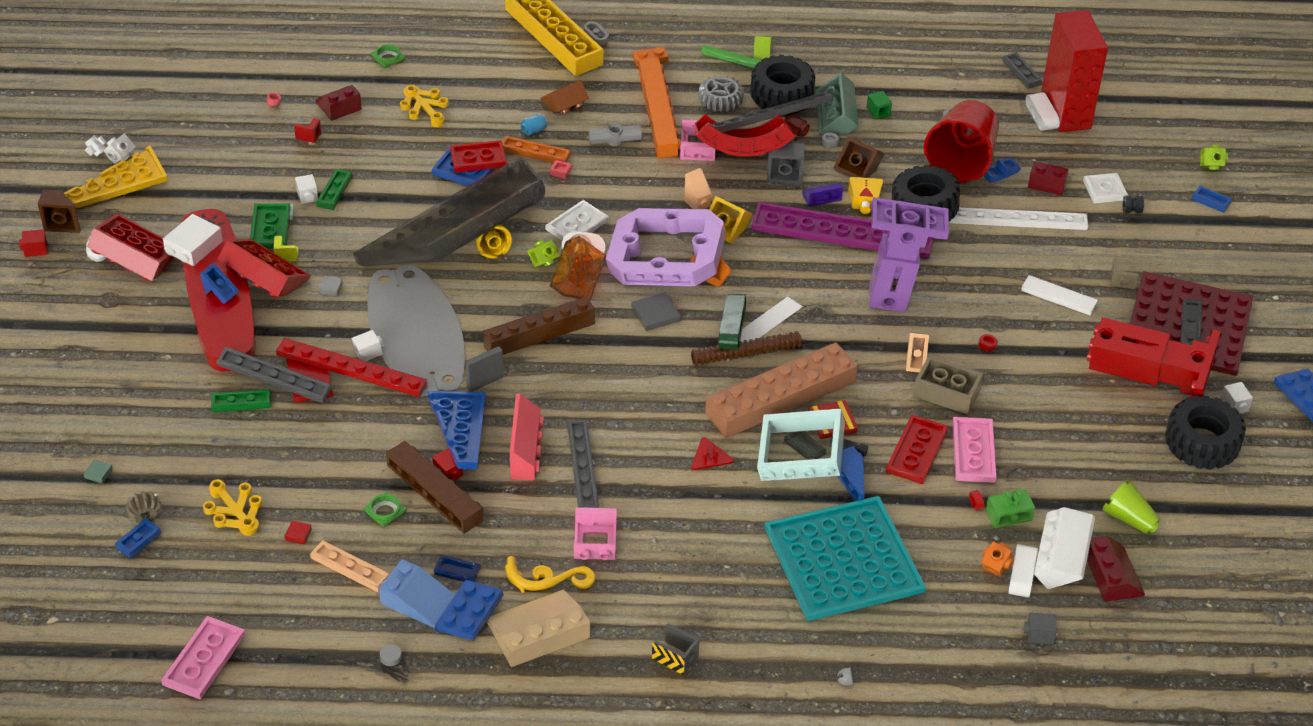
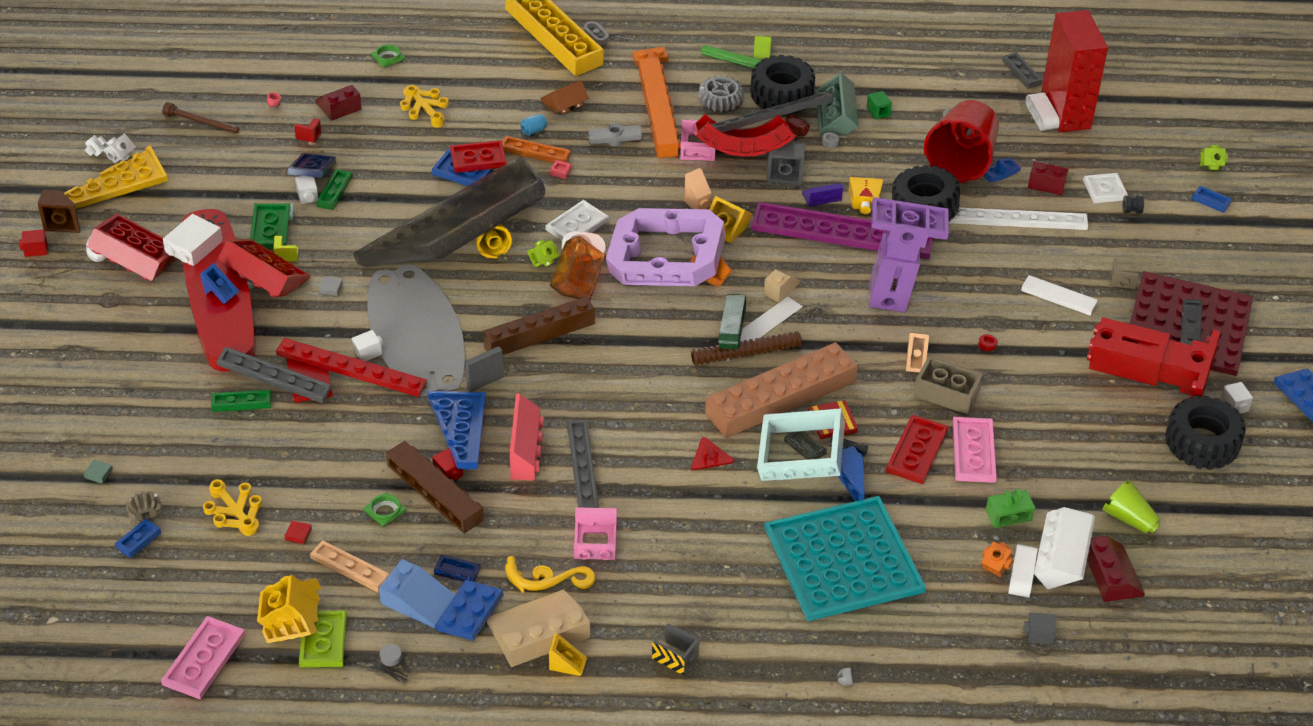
dark grey tile [631,292,681,331] -> none
reddish brown slope [834,136,884,178] -> none
red tile [969,490,984,511] -> none
none -> reddish brown piece [162,102,239,133]
none -> yellow slope [257,575,322,643]
none -> dark blue tile [288,153,336,178]
none -> lime tile [299,610,347,668]
none -> yellow slope [549,633,587,676]
none -> tan slope [764,269,800,303]

